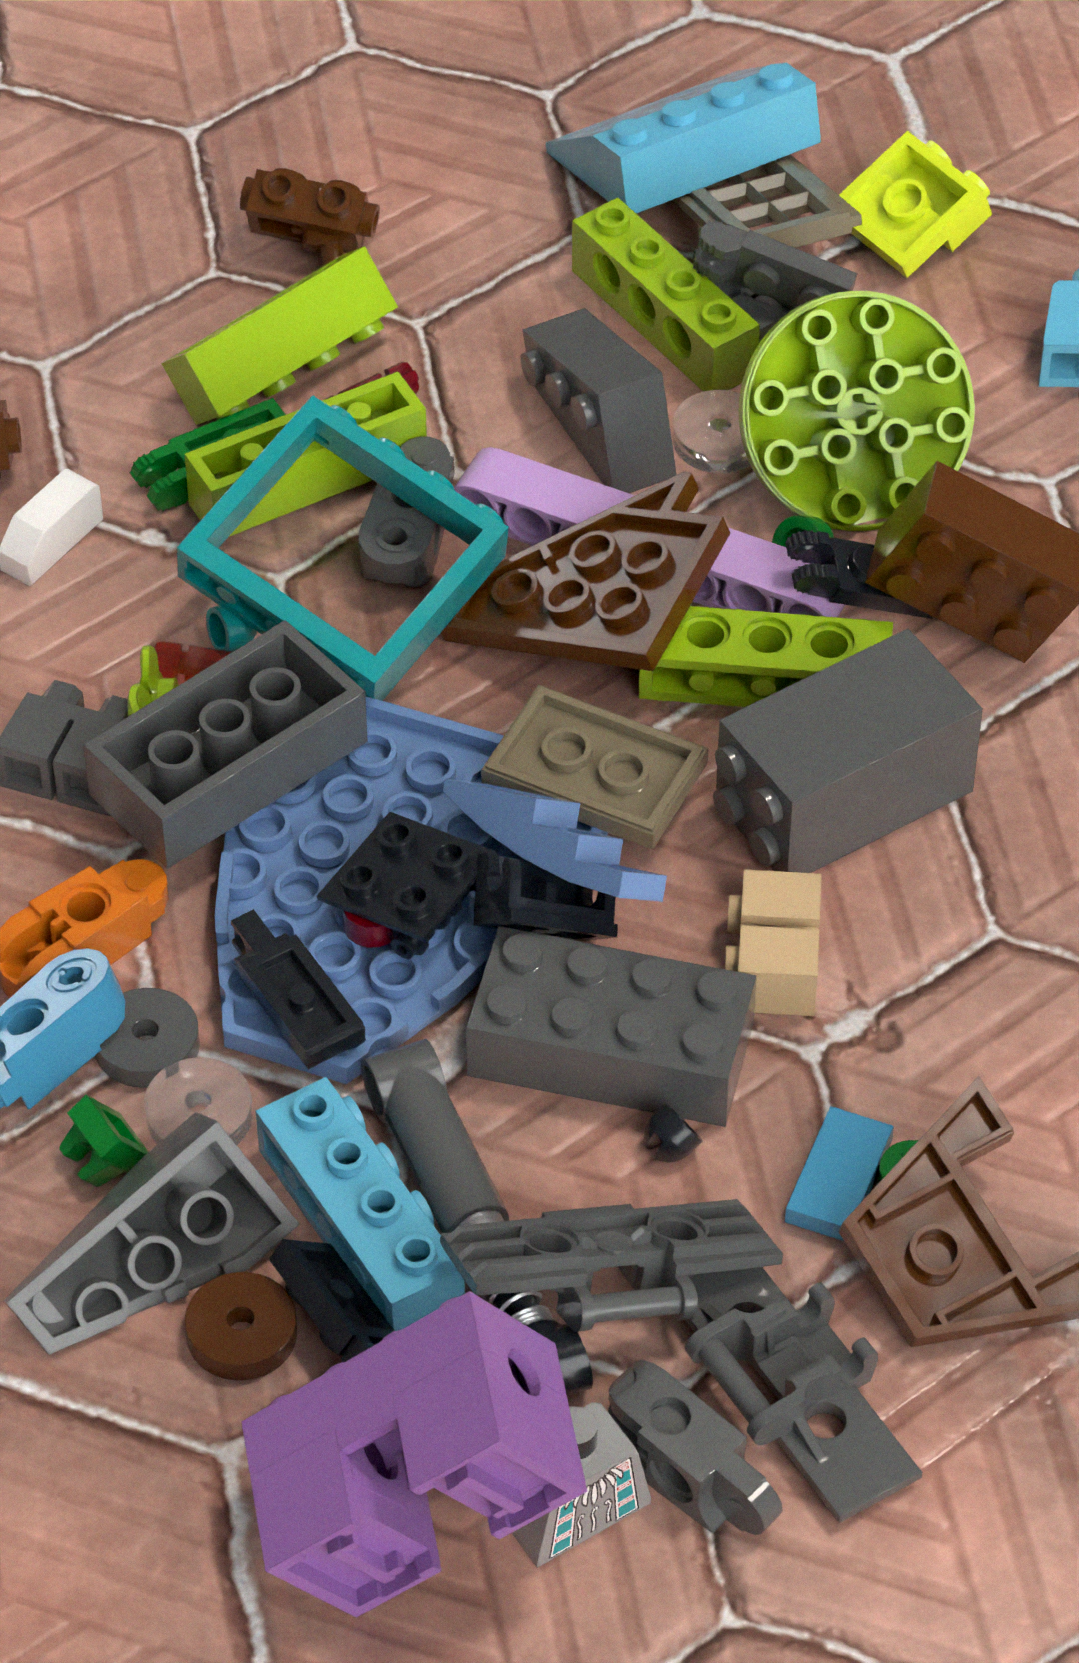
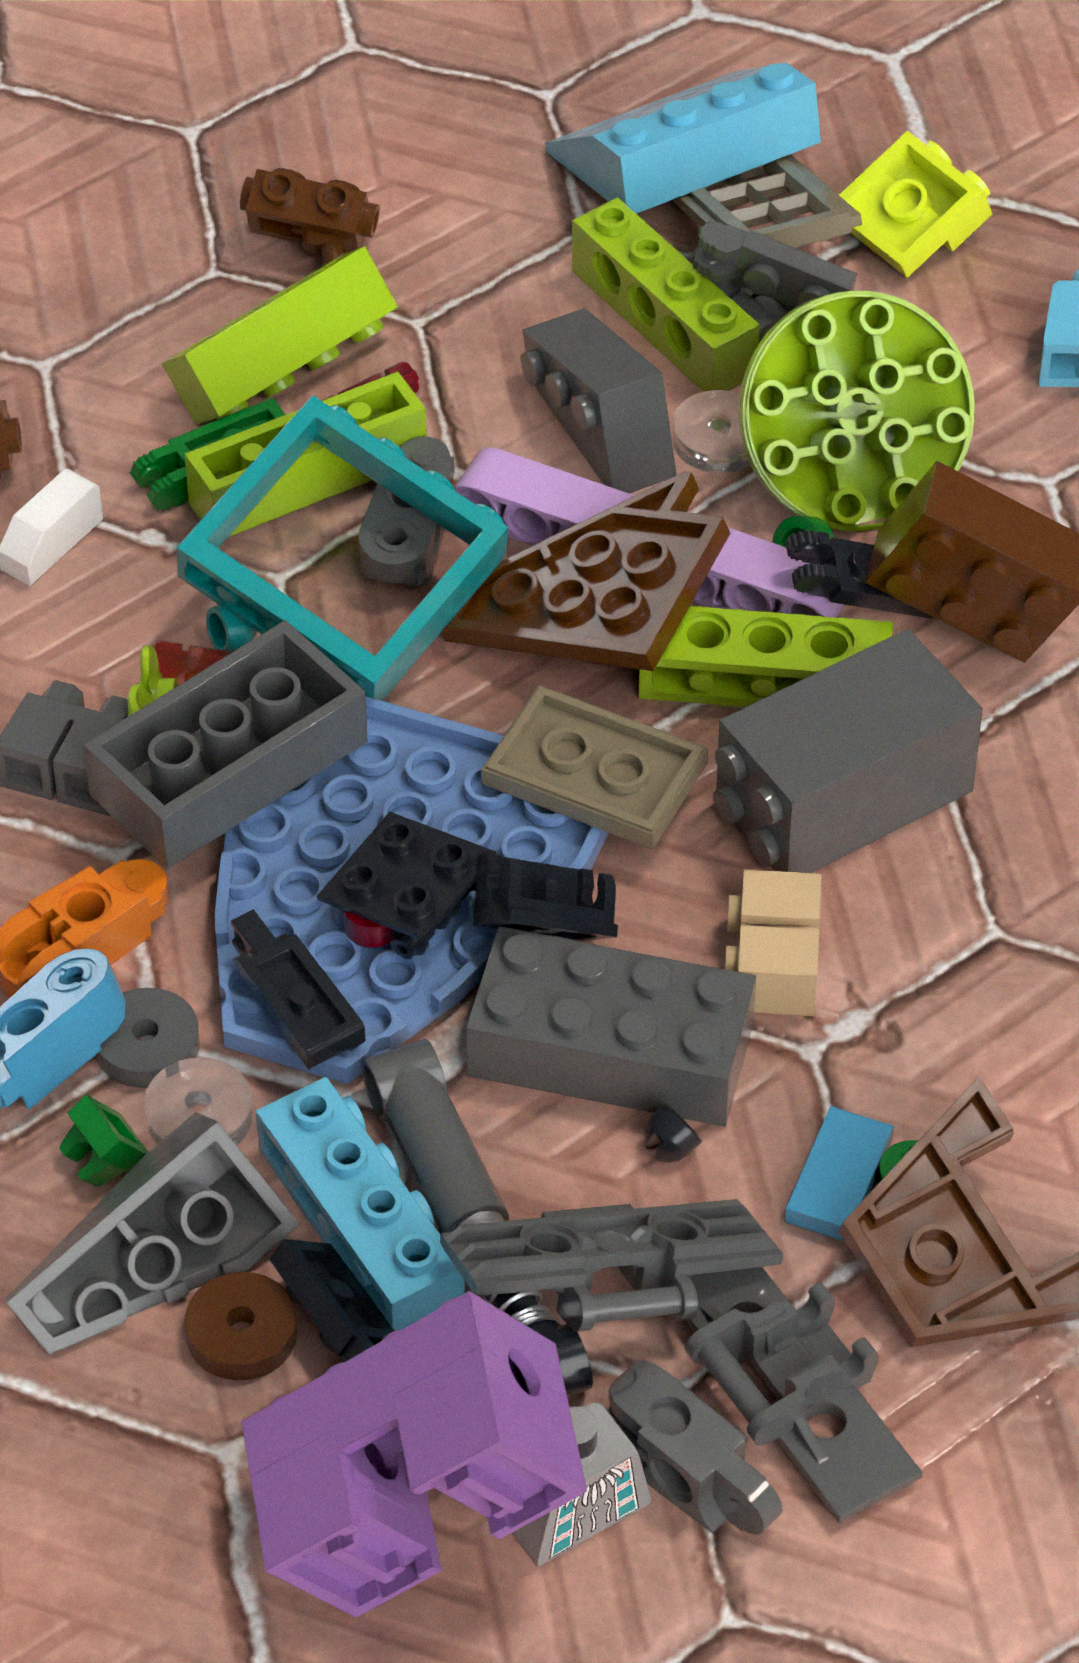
medium blue slope [443,779,667,902] -> none

